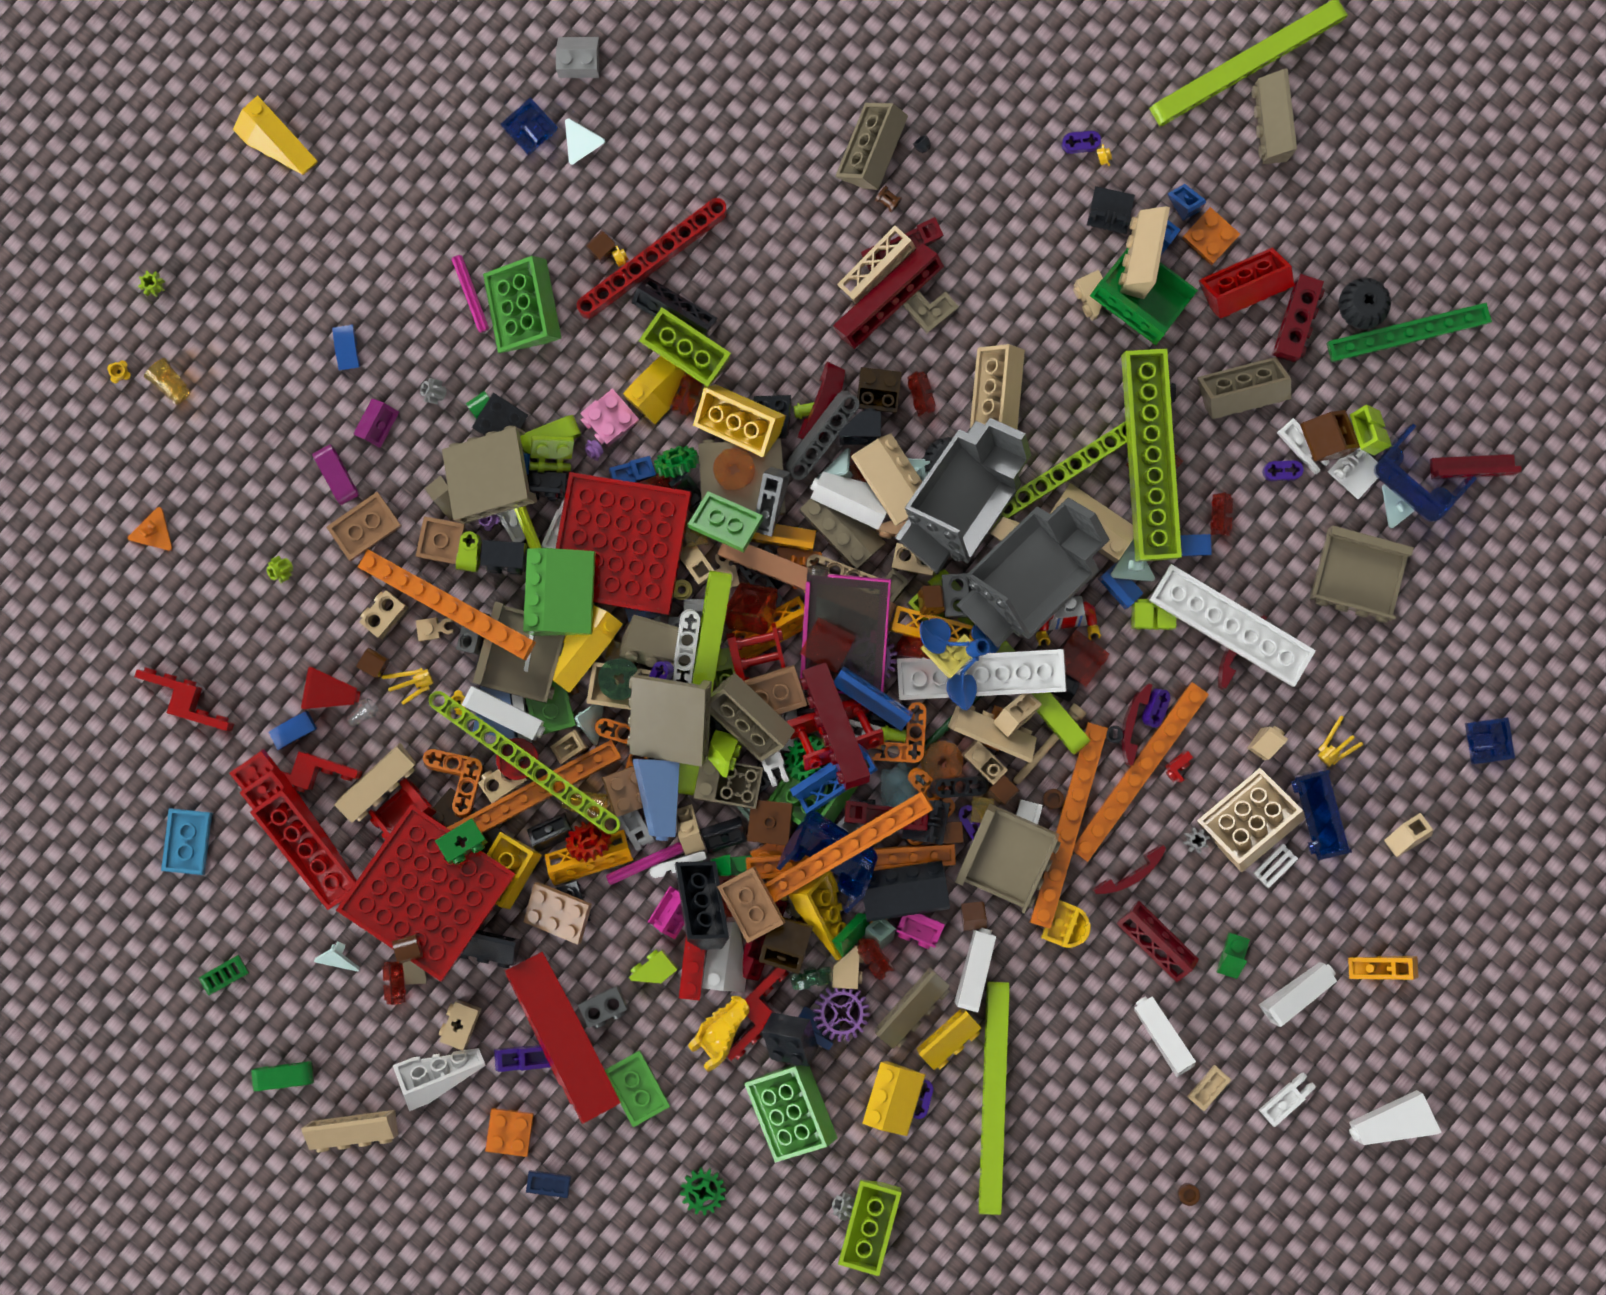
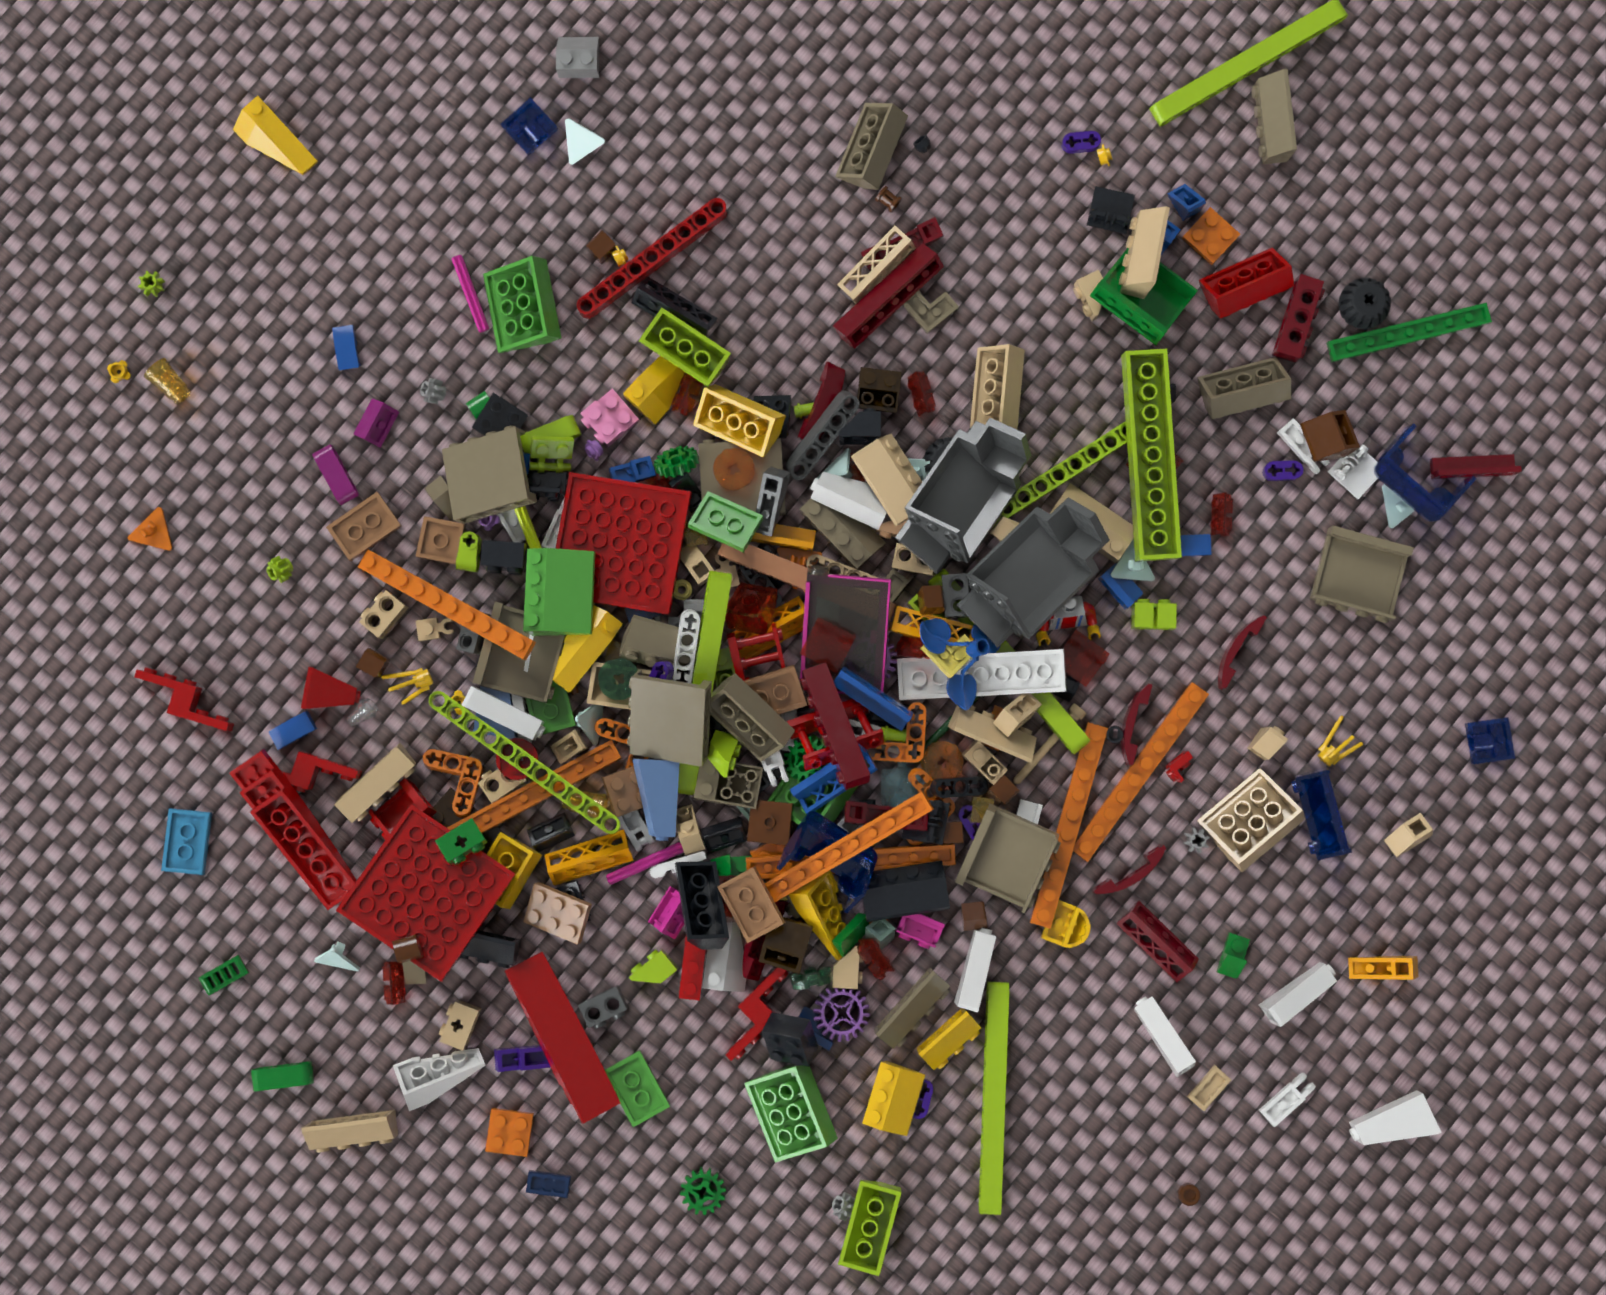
red gear [566,821,612,862] -> none
yellow animal [688,996,749,1072] -> none
reddish brown tile [1042,789,1064,810] -> none
dark purple beam [1142,688,1171,728] -> none
white plate [1149,564,1316,687] -> none
white tile [1253,844,1298,888] -> none
lime piece [1349,404,1392,456] -> none

